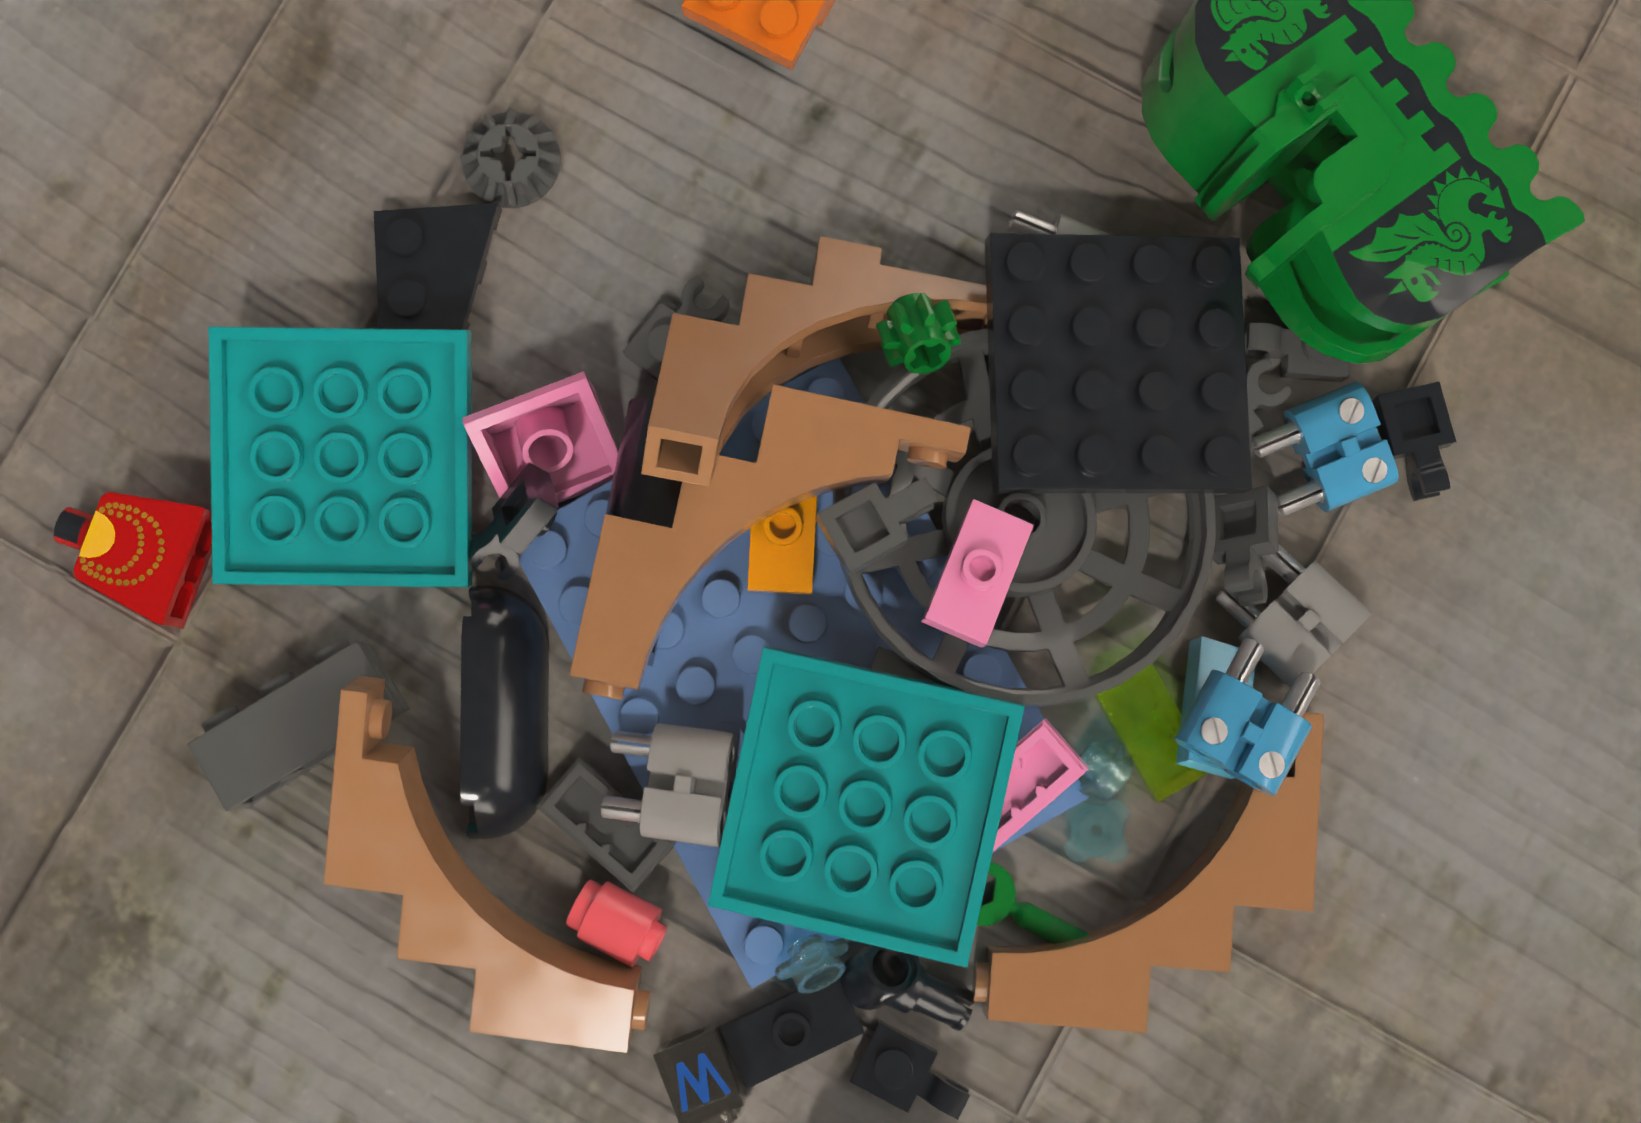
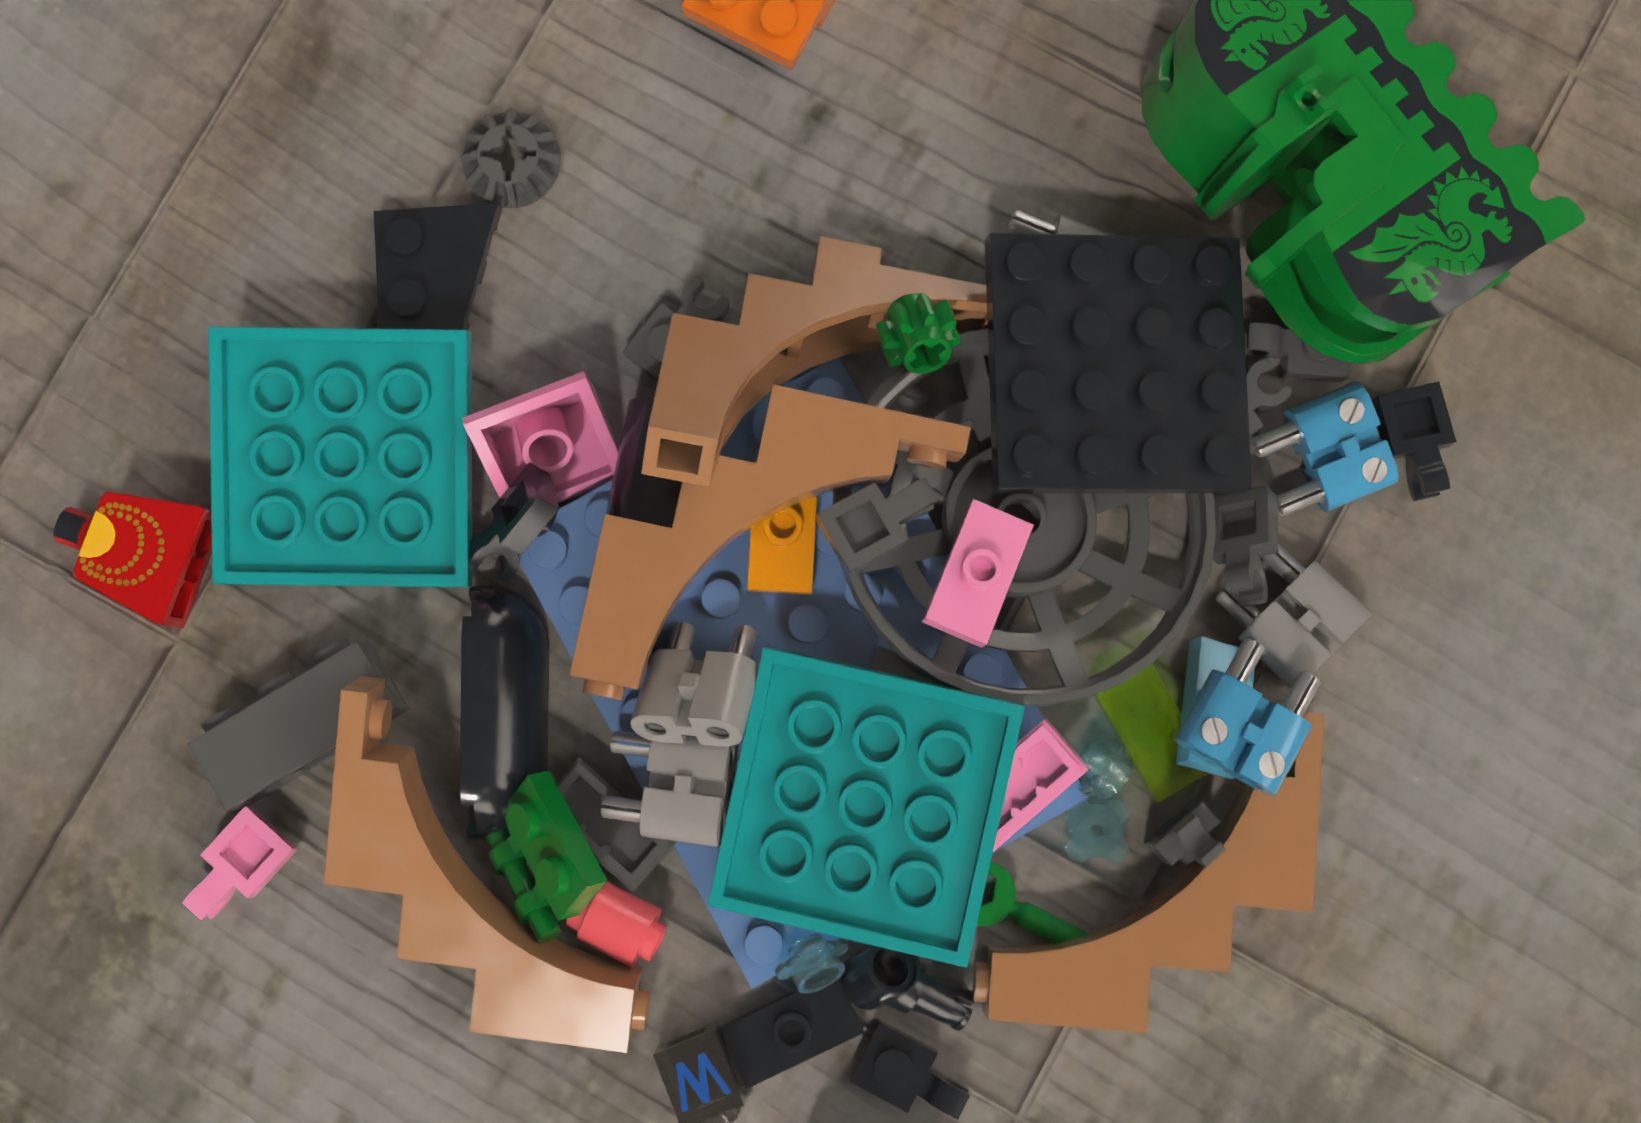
none -> bright pink plate [182,806,299,920]
none -> green plate [485,771,608,943]
none -> light grey piece [630,622,759,747]
none -> dark grey plate [1144,800,1226,868]

